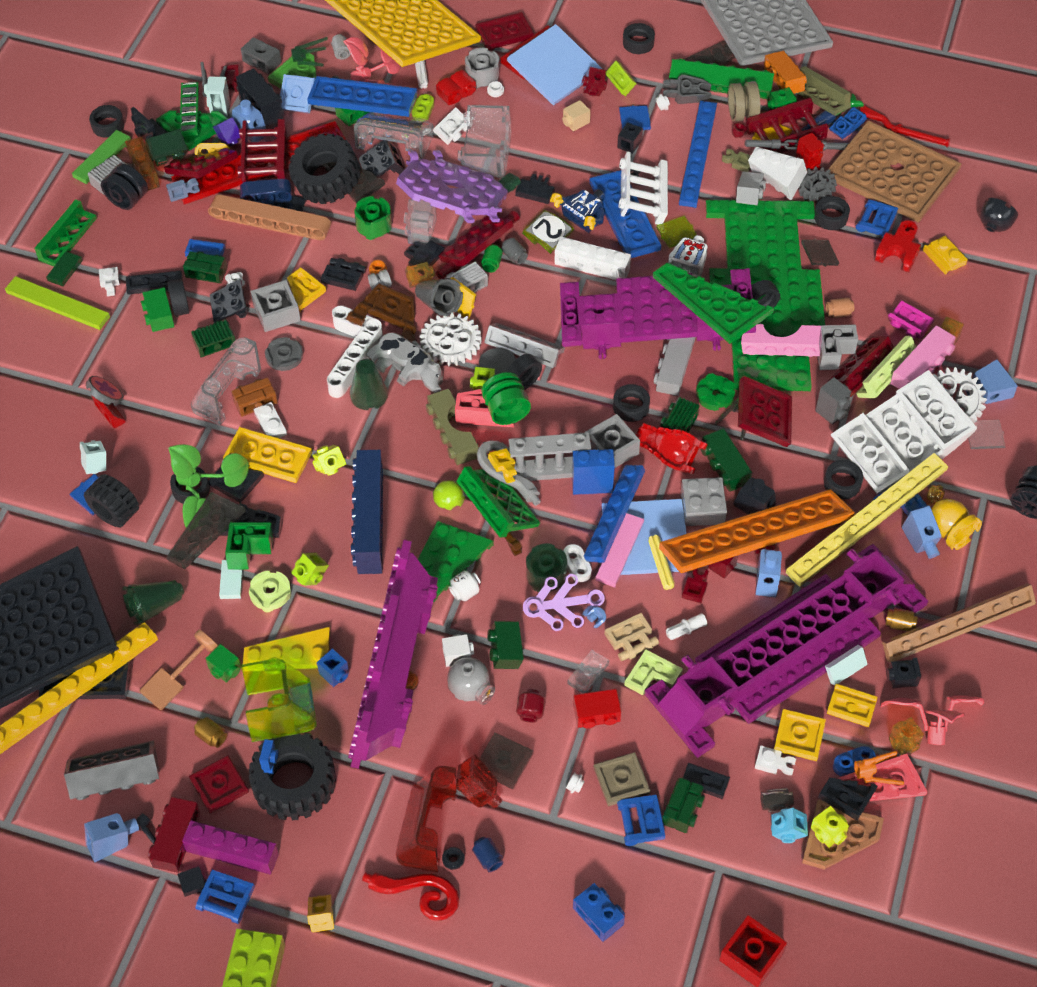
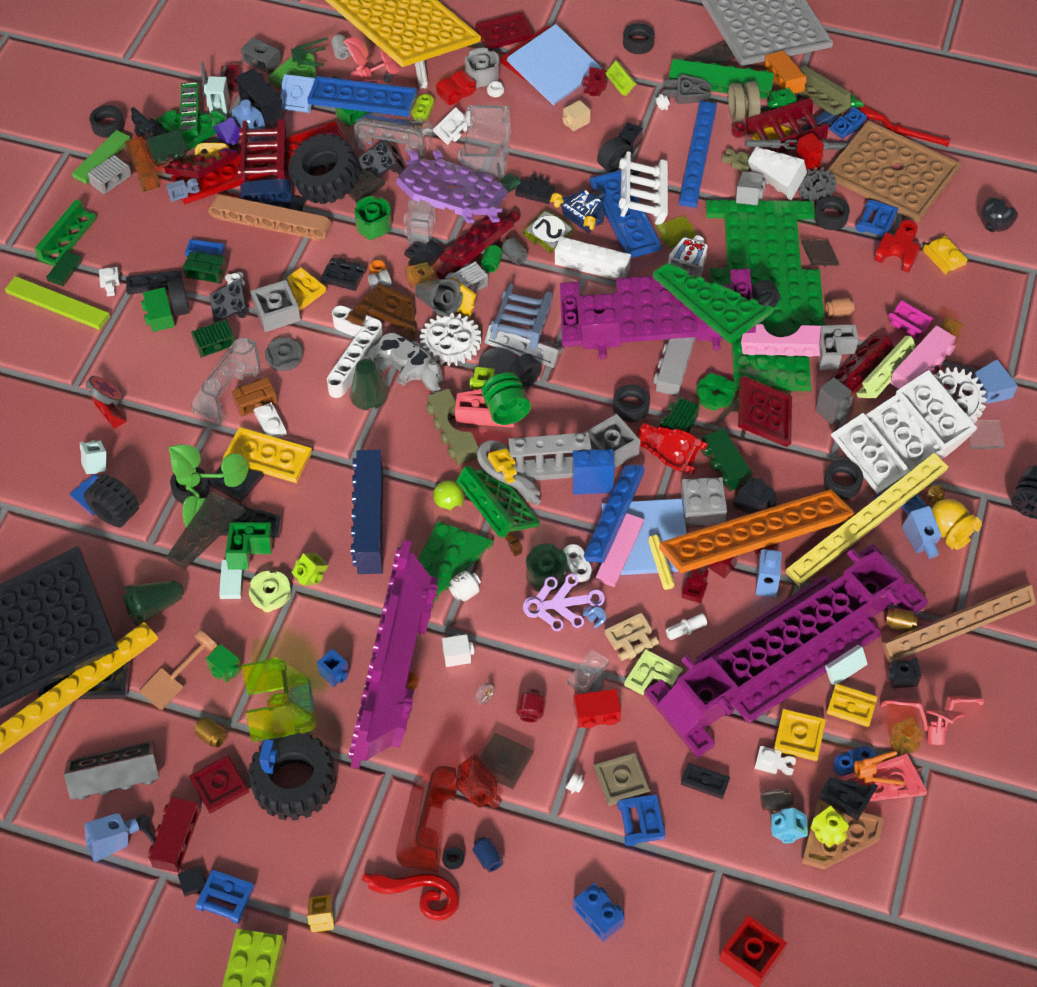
black wheel [100,163,148,210] -> none
magenta brick [182,821,279,875] -> none
yellow wing [243,627,330,670] -> none
neon yellow brick [312,445,346,475] -> none
light grey cylinder [447,657,490,701] -> none
dark green brick [487,621,524,669] -> none
blue piece [619,105,651,130] -> none
dark green brick [662,778,706,833] -> none
none -> sand blue fence [490,284,553,349]
none -> black tyre [597,137,631,172]

